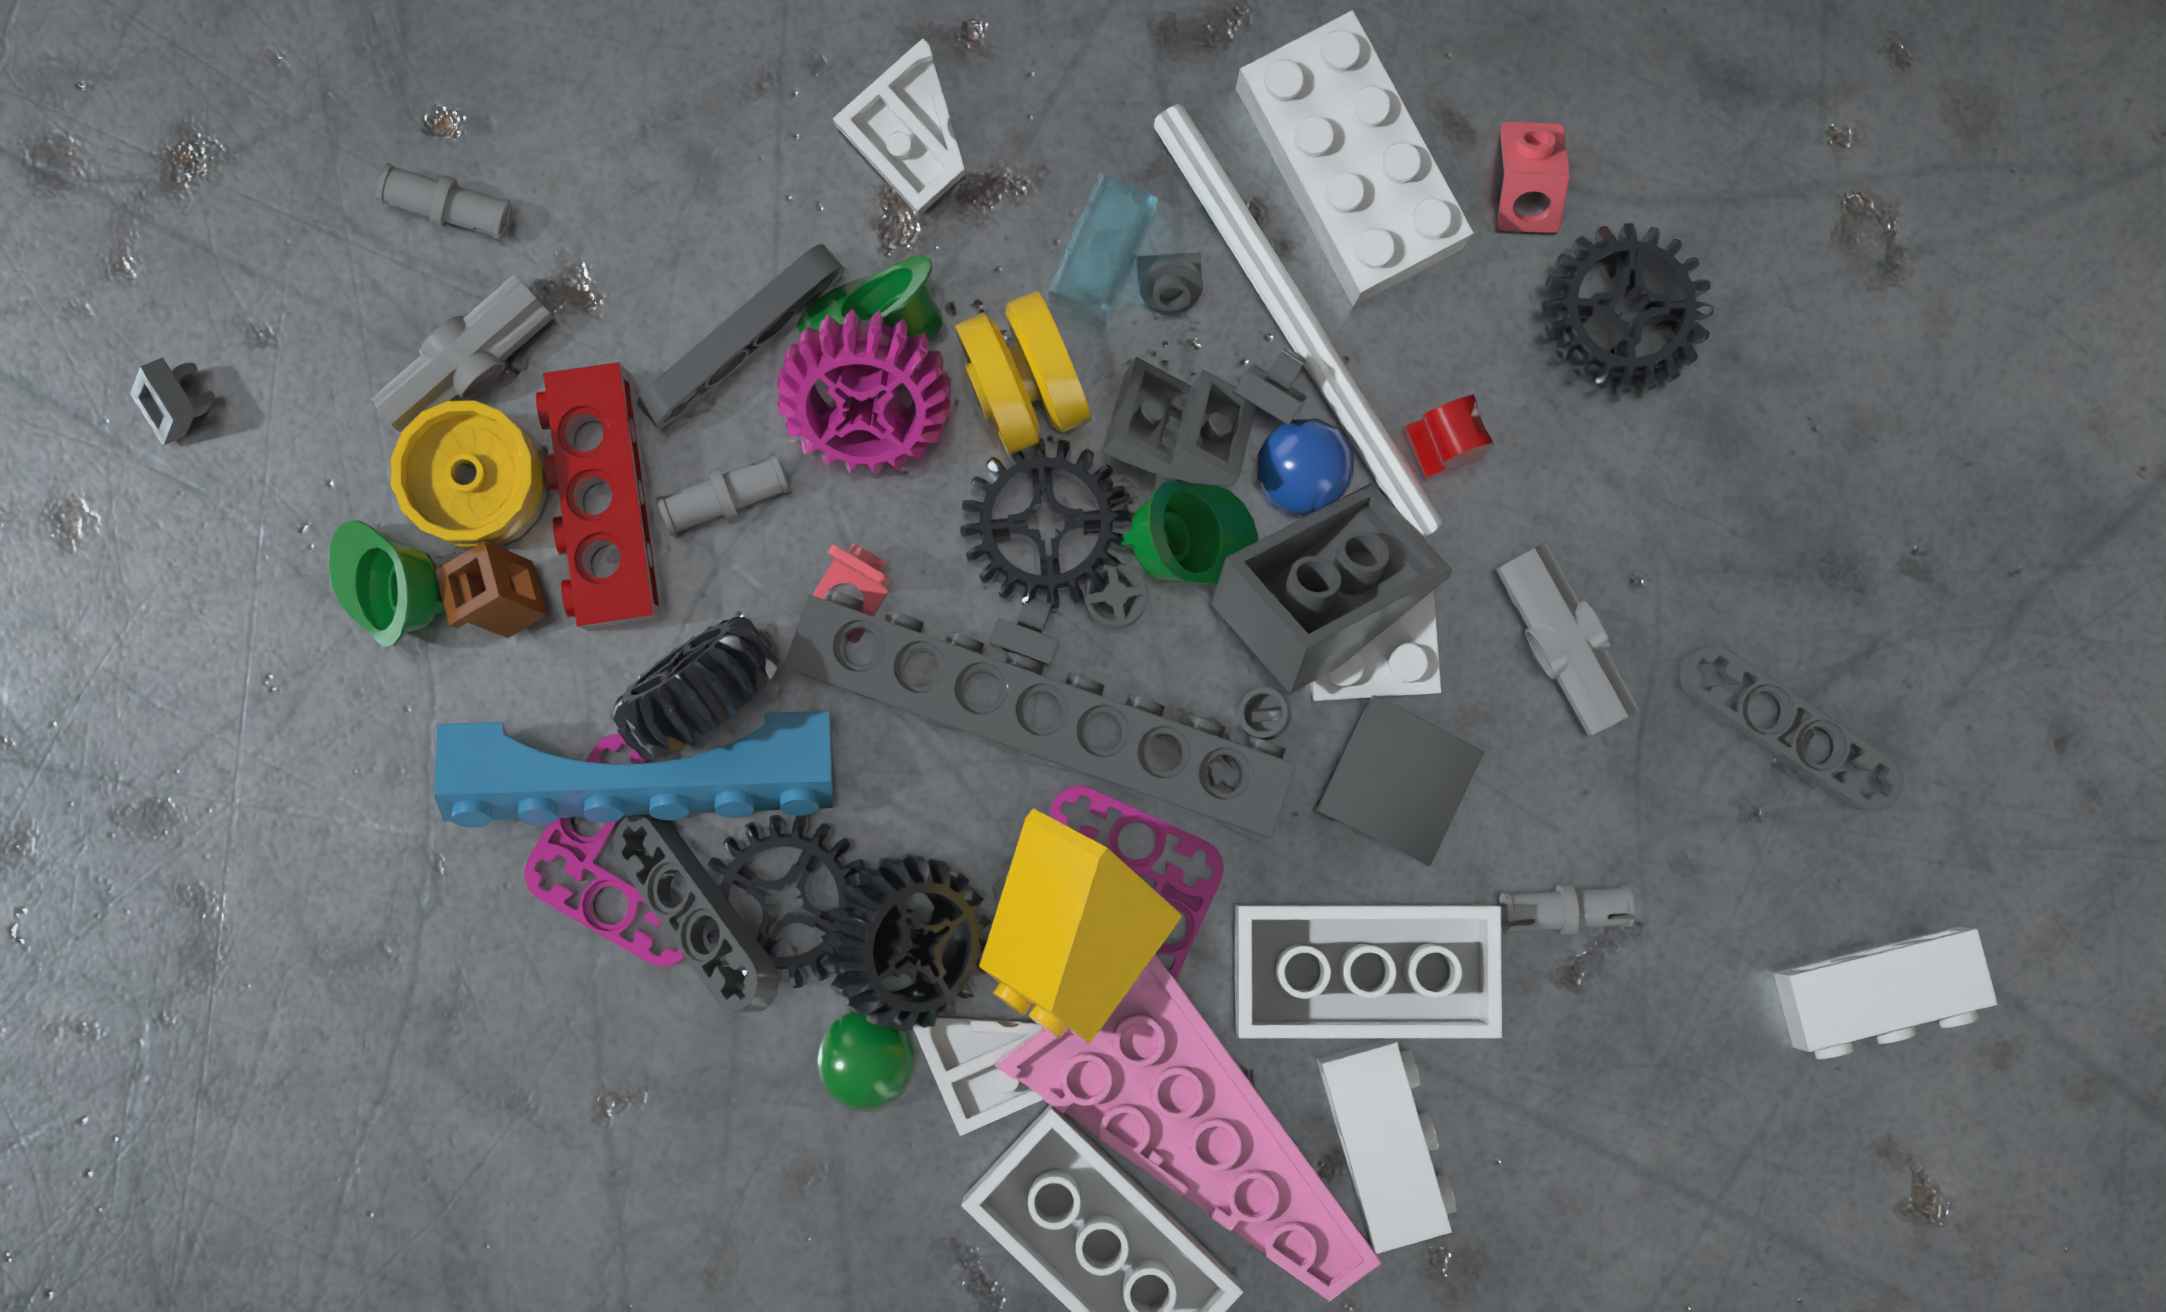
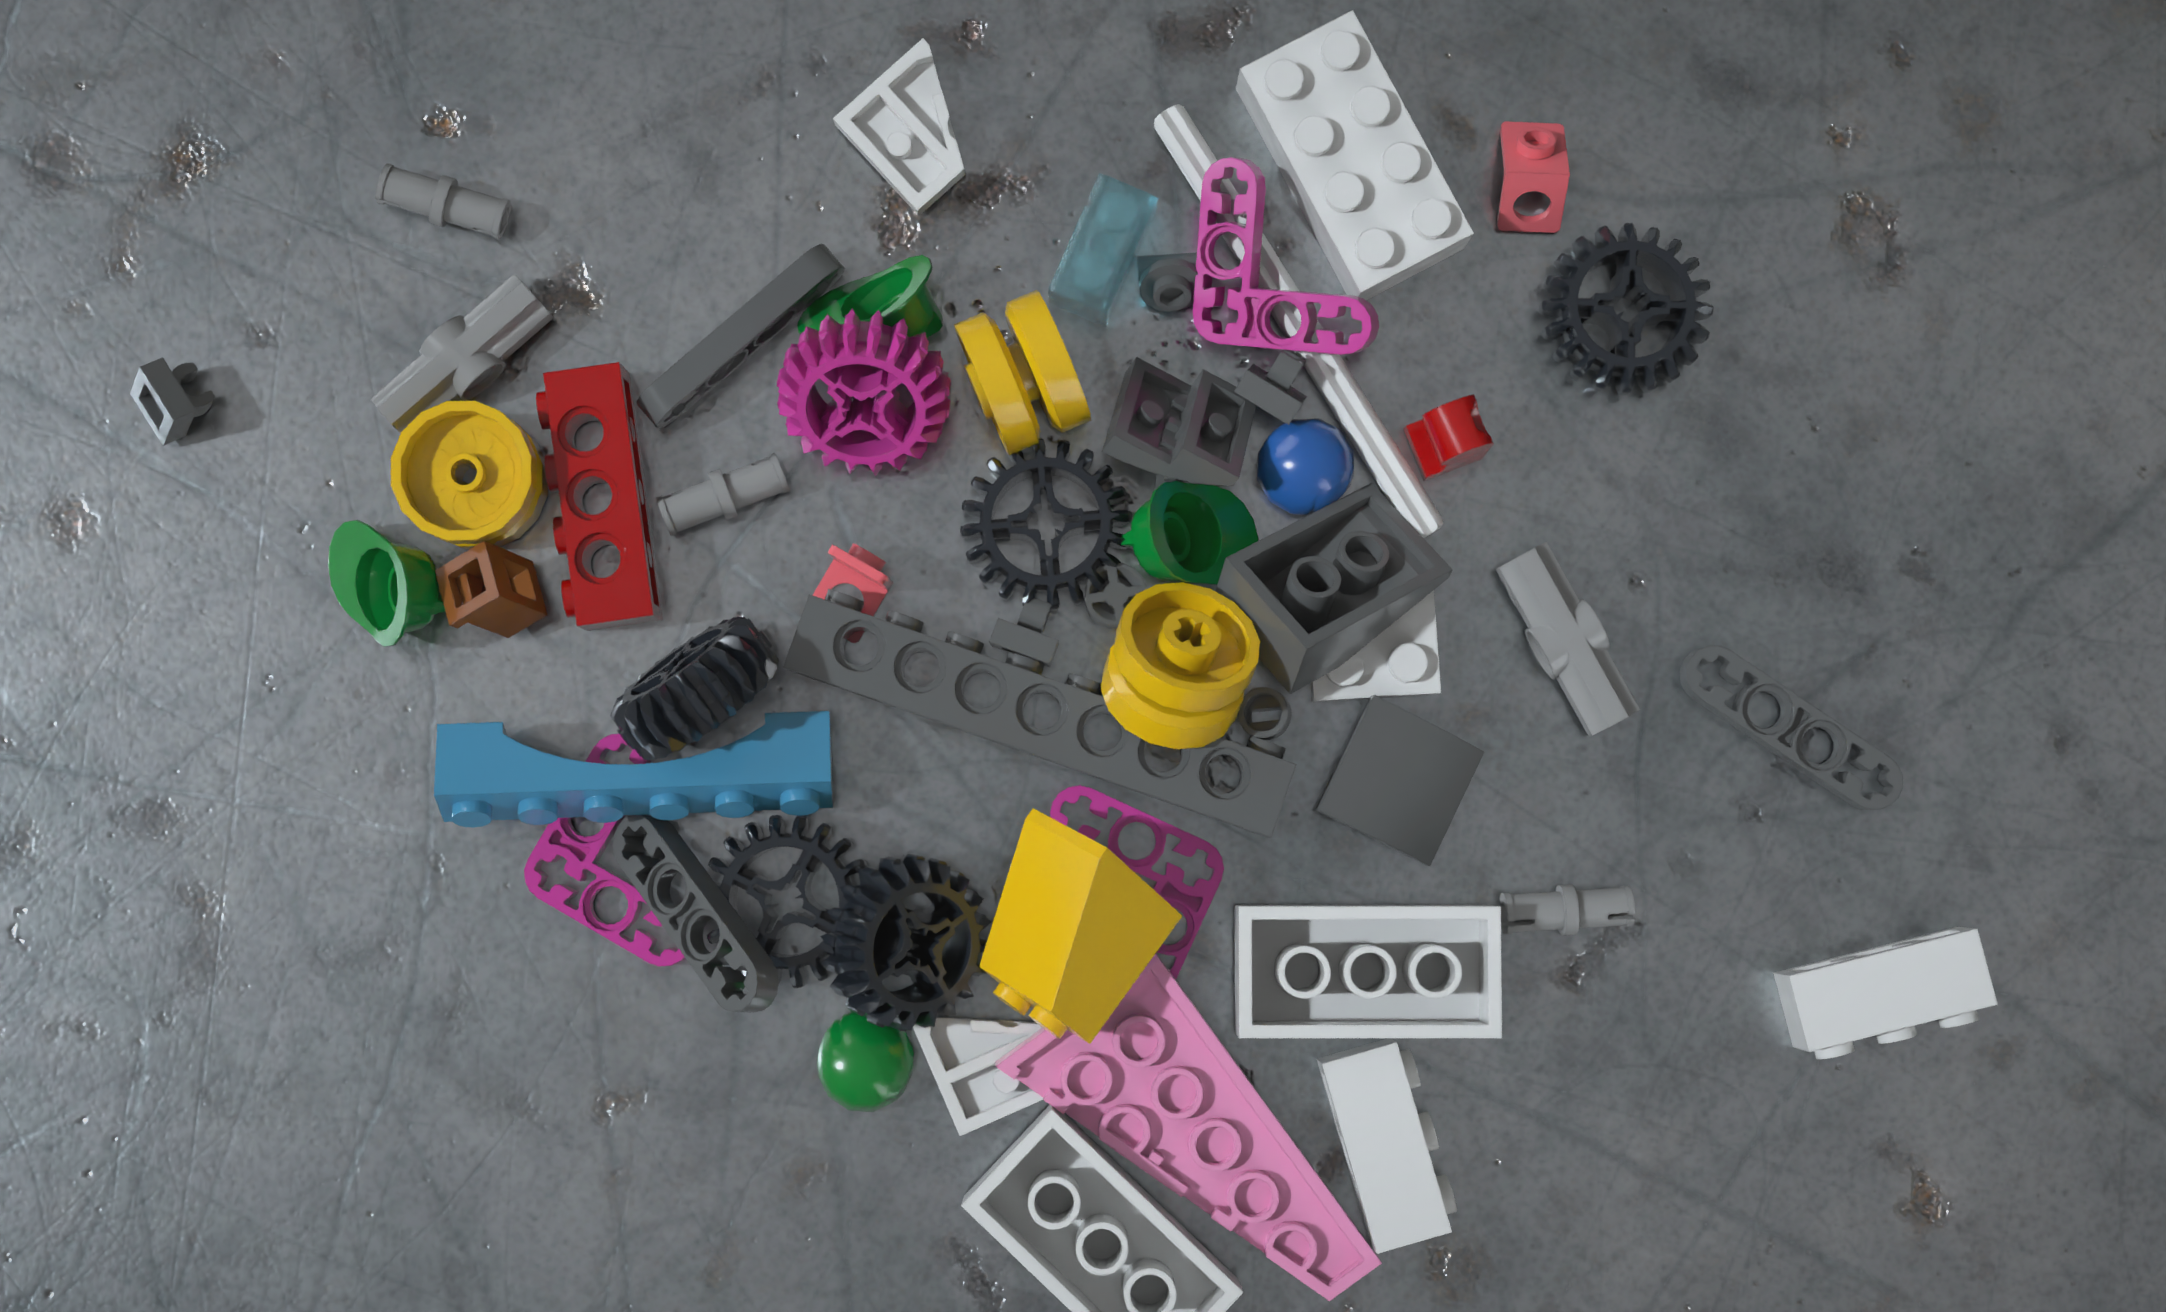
none -> yellow wheel [1101,582,1260,750]
none -> dark pink beam [1193,157,1379,355]

